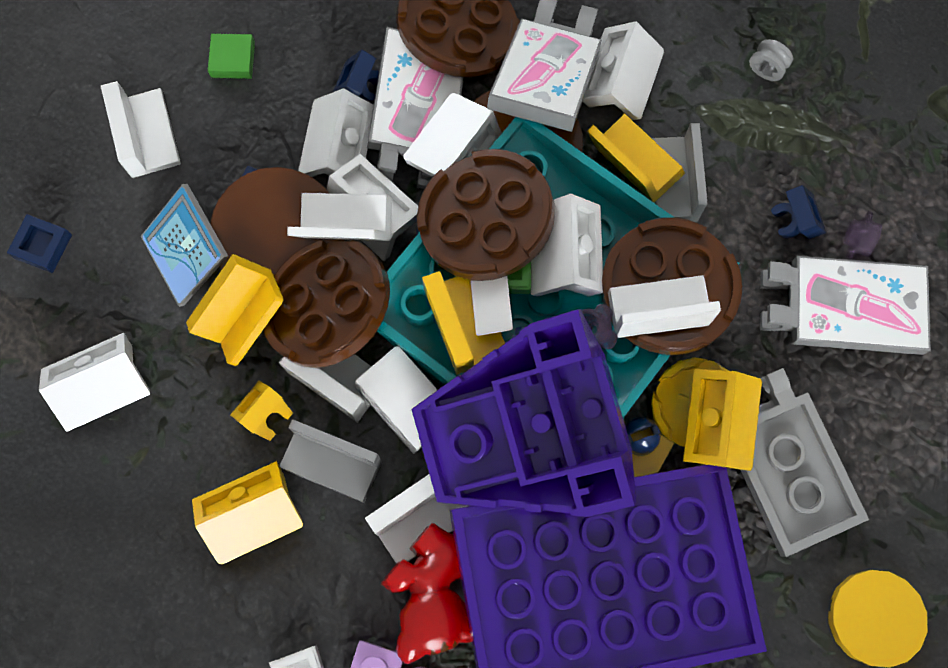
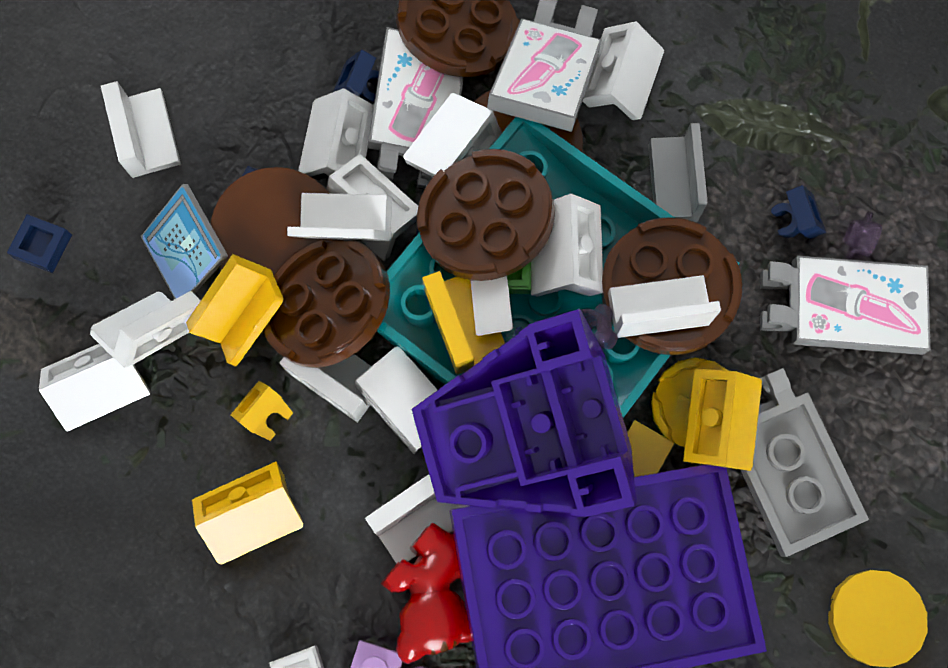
bright green tile [208,34,255,79] -> none
light grey panel [279,419,382,503] -> none
yellow panel [587,114,685,203] -> none
dark blue hinge [626,417,661,456] -> none
light grey bush [749,39,793,81] -> none
none -> white panel [90,291,201,369]

